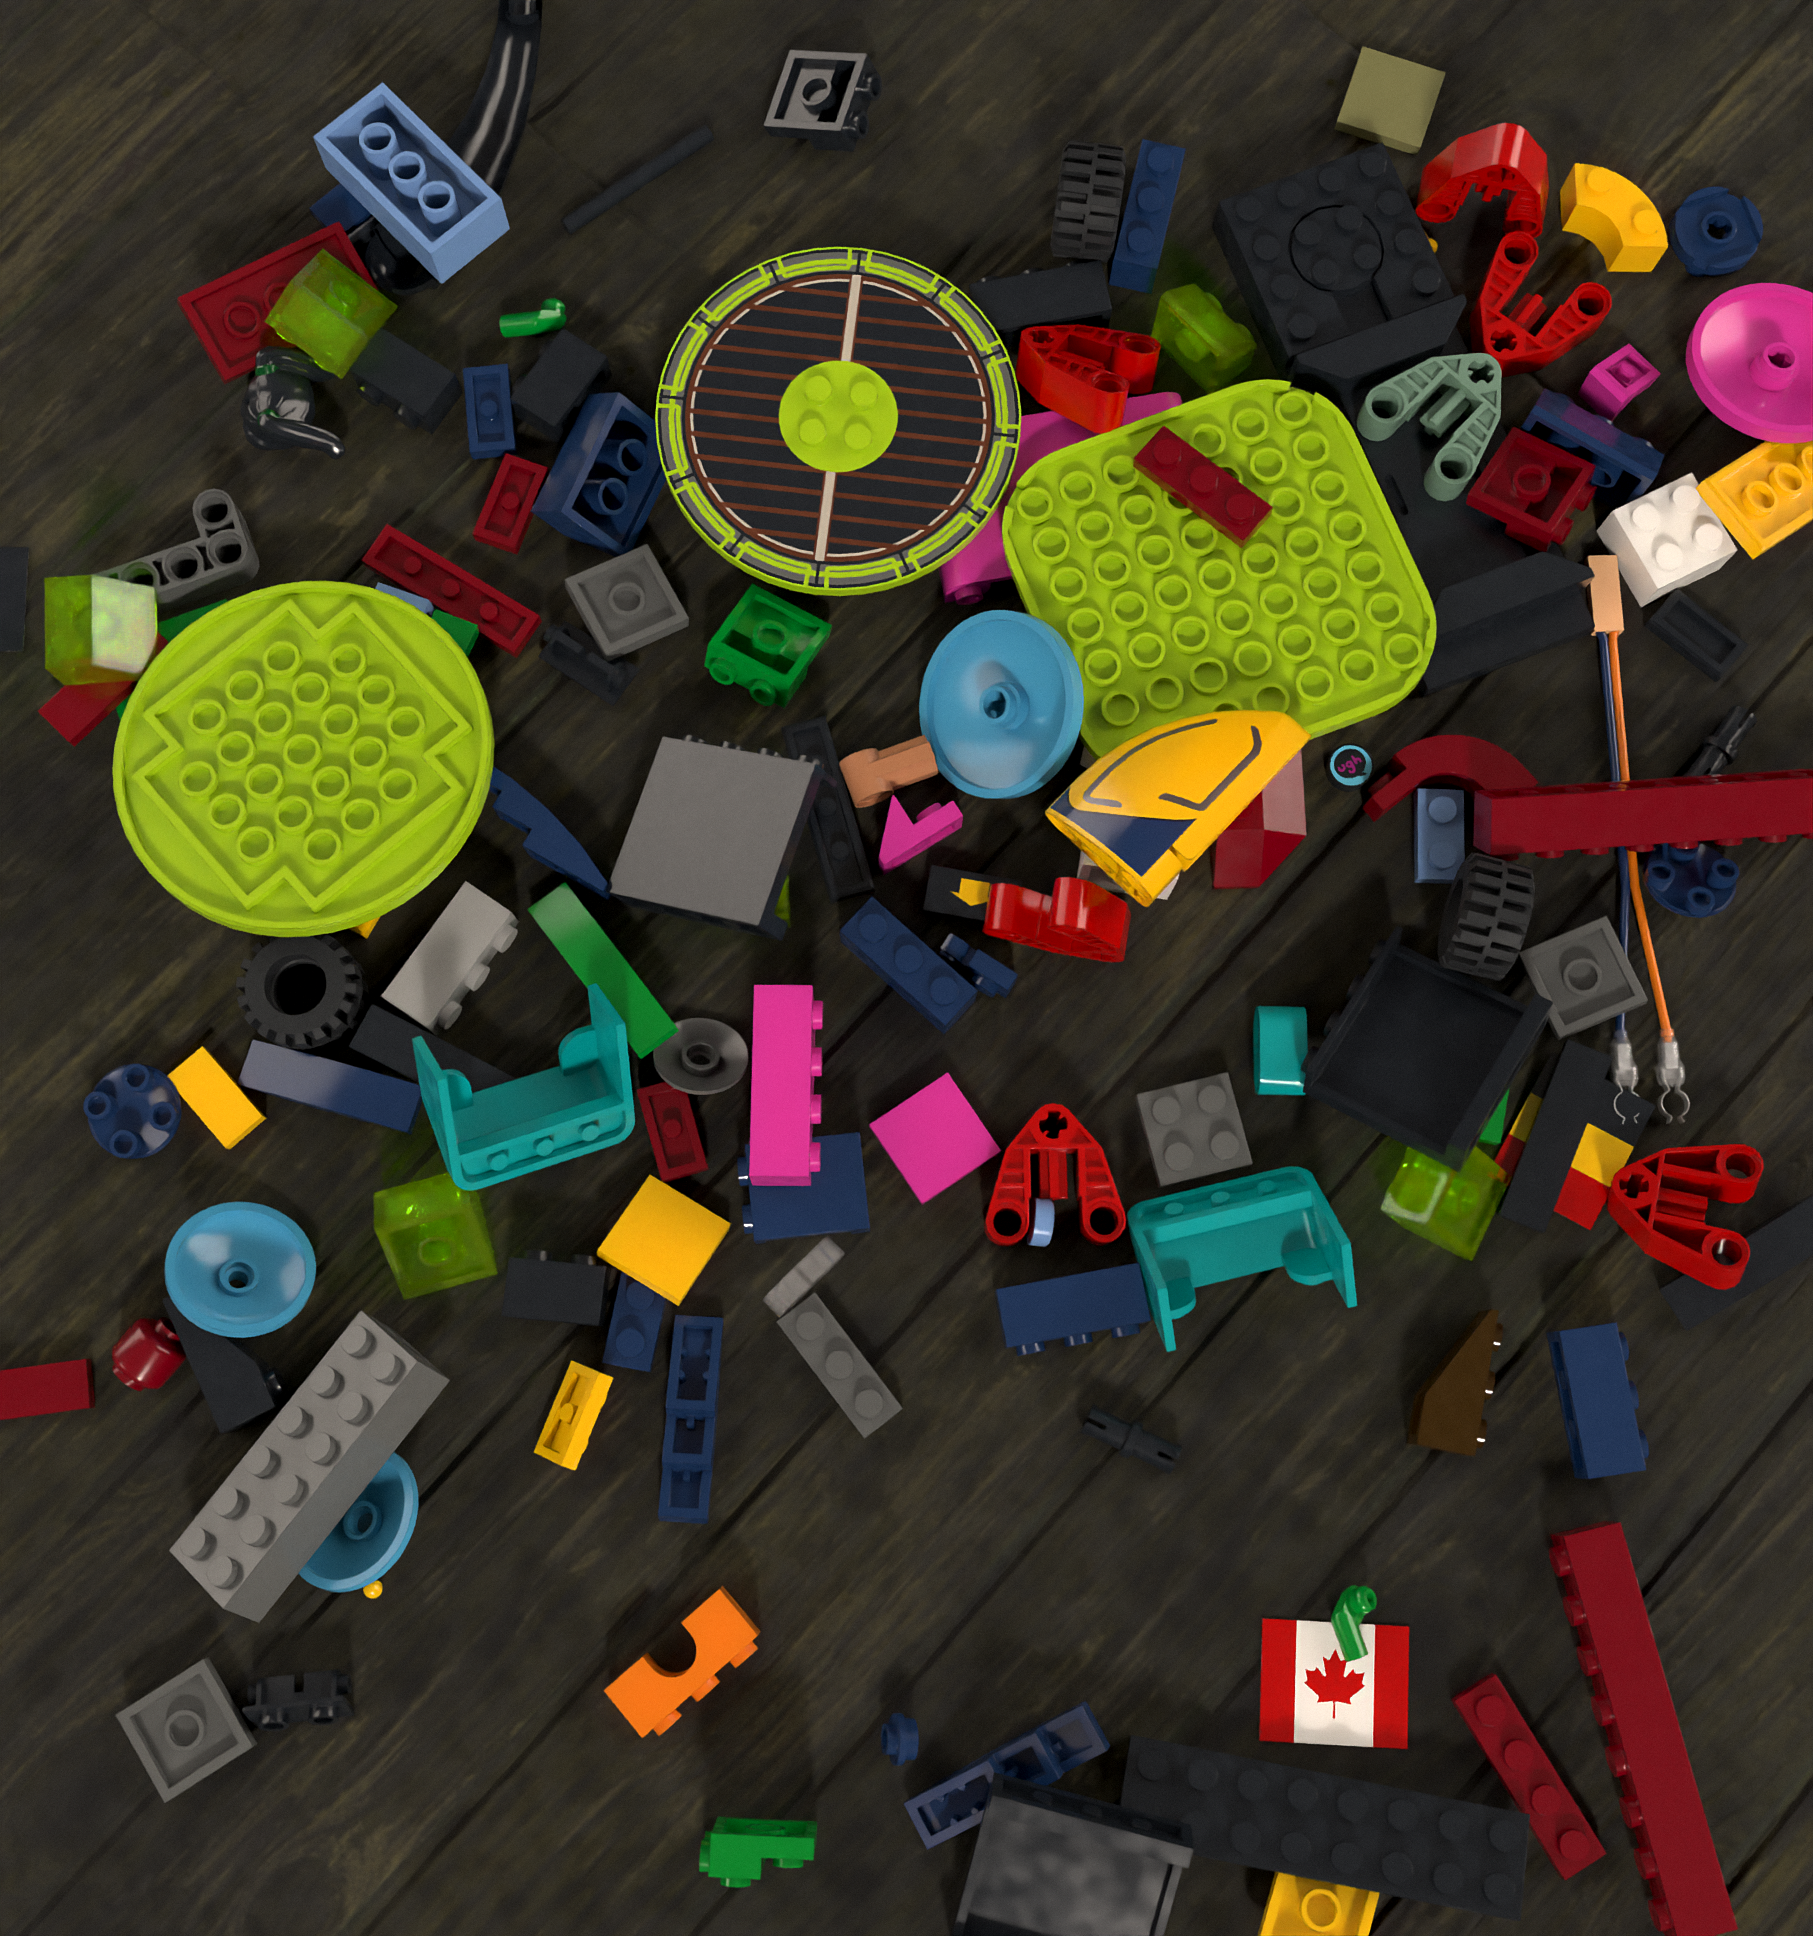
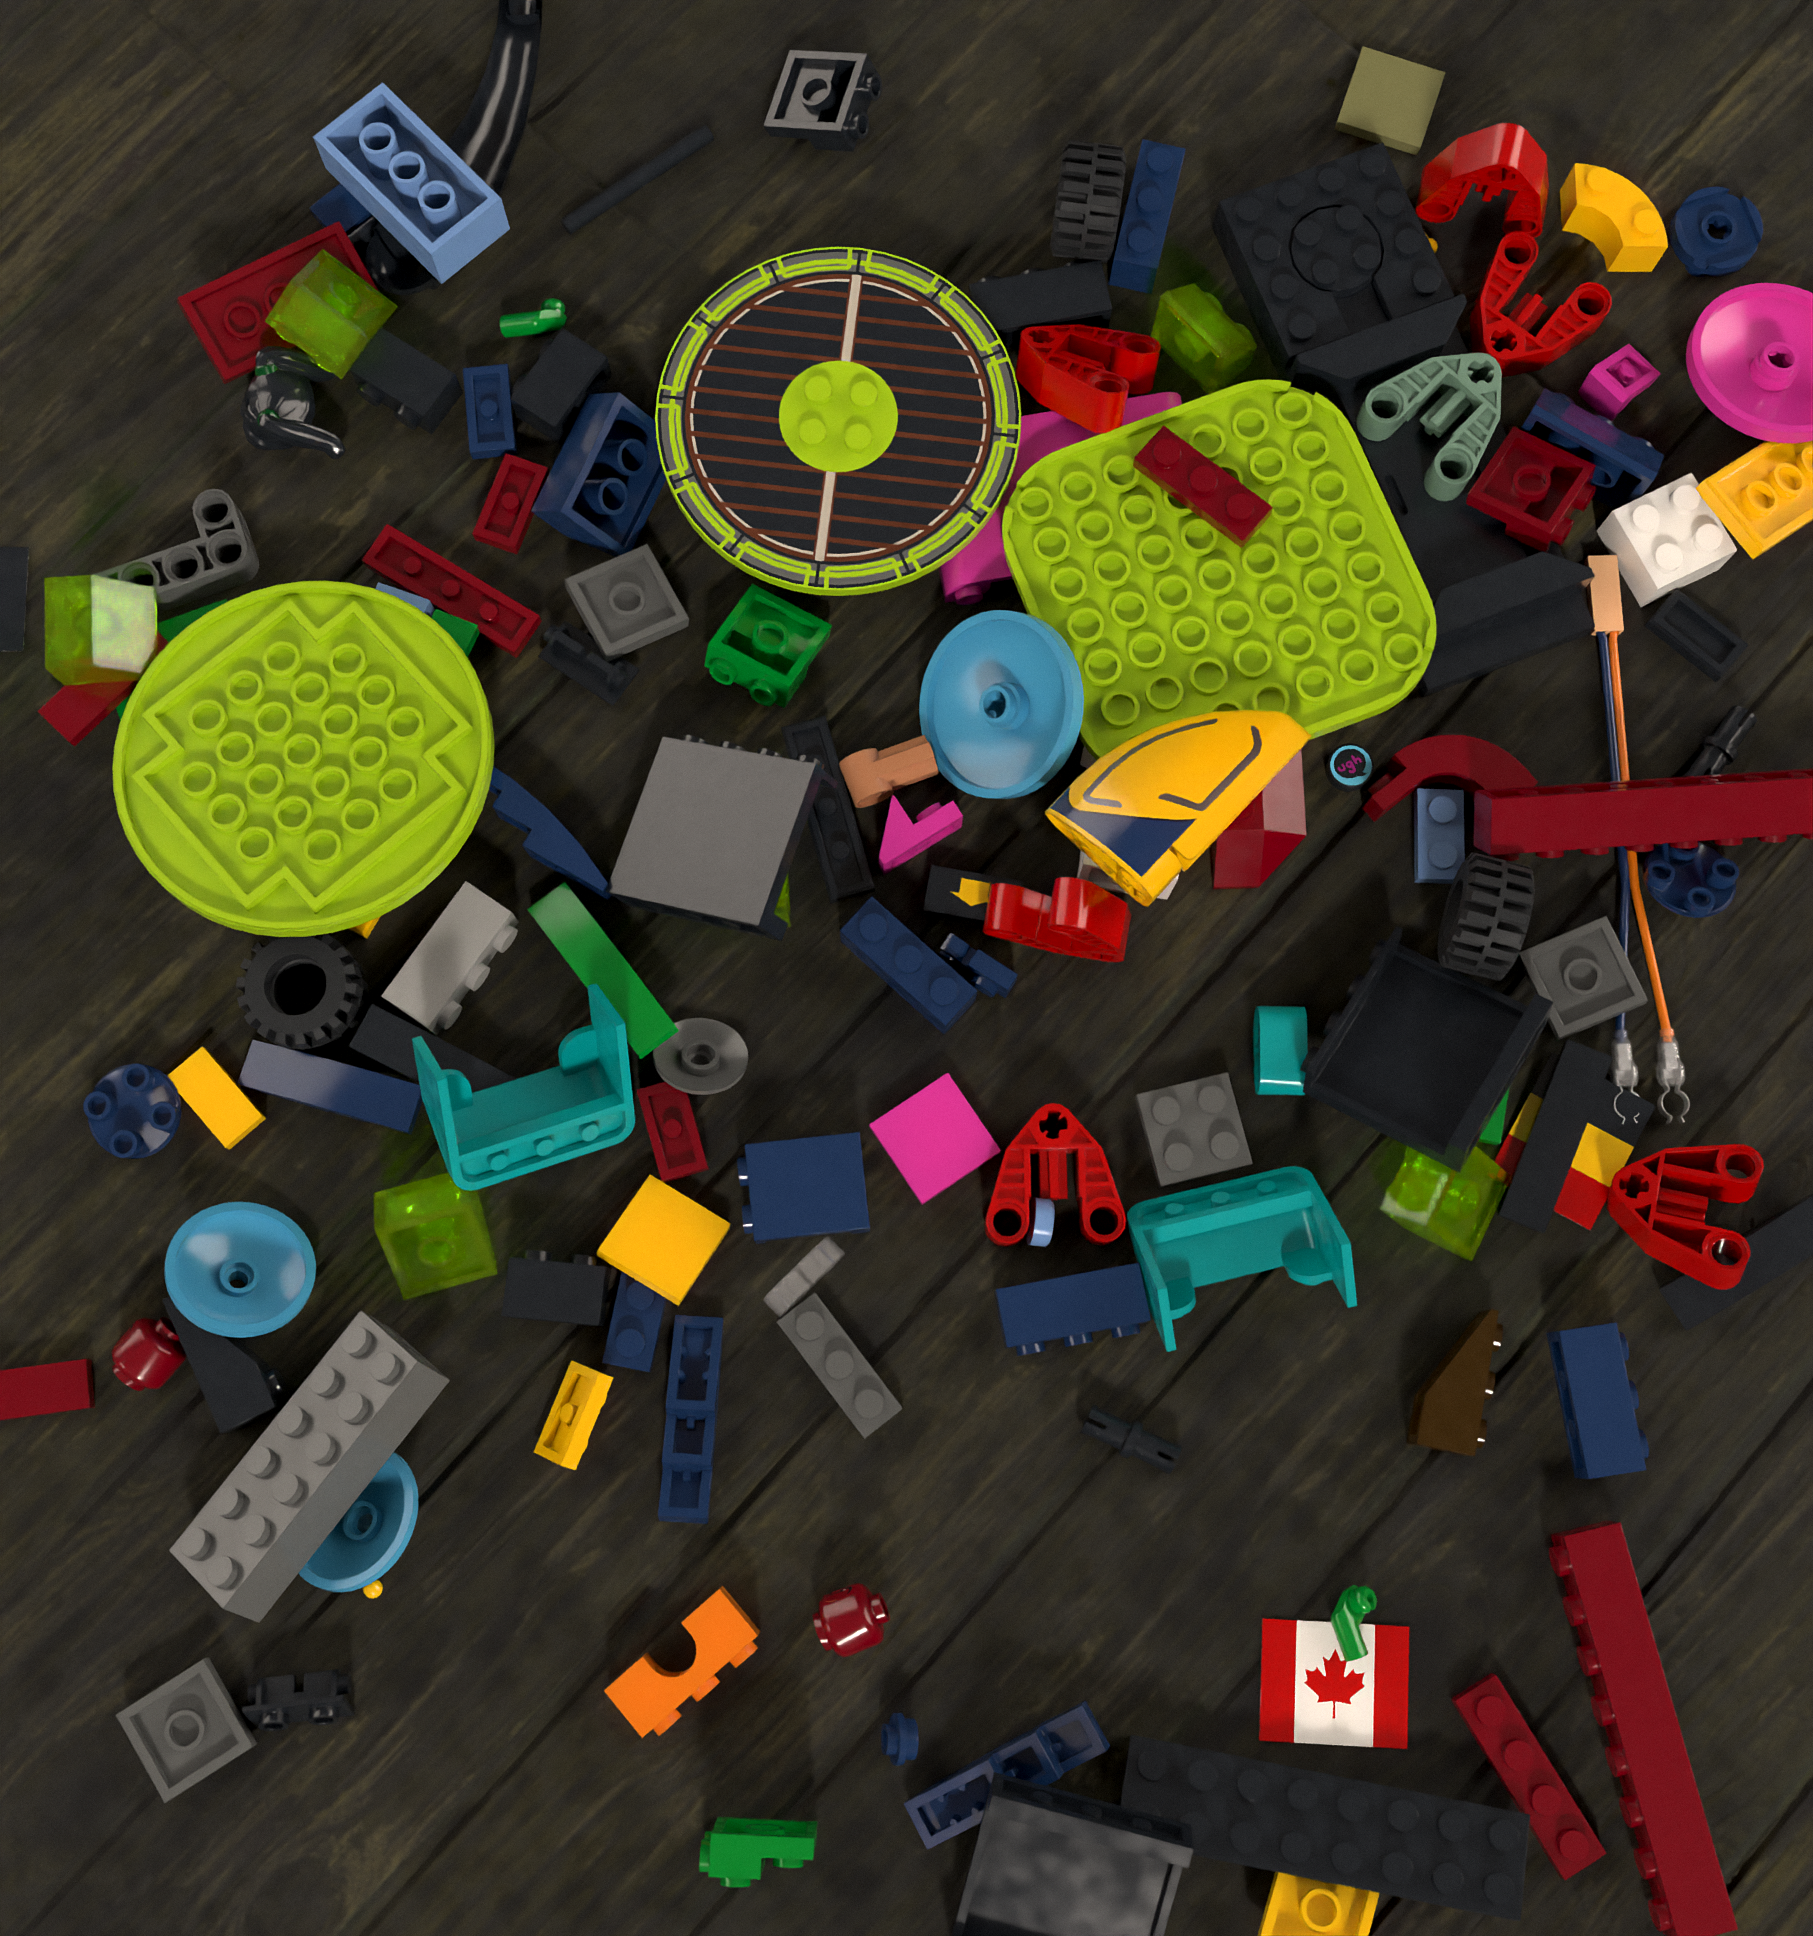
dark pink wedge [749,985,823,1186] -> none
none -> dark red head [813,1583,890,1657]

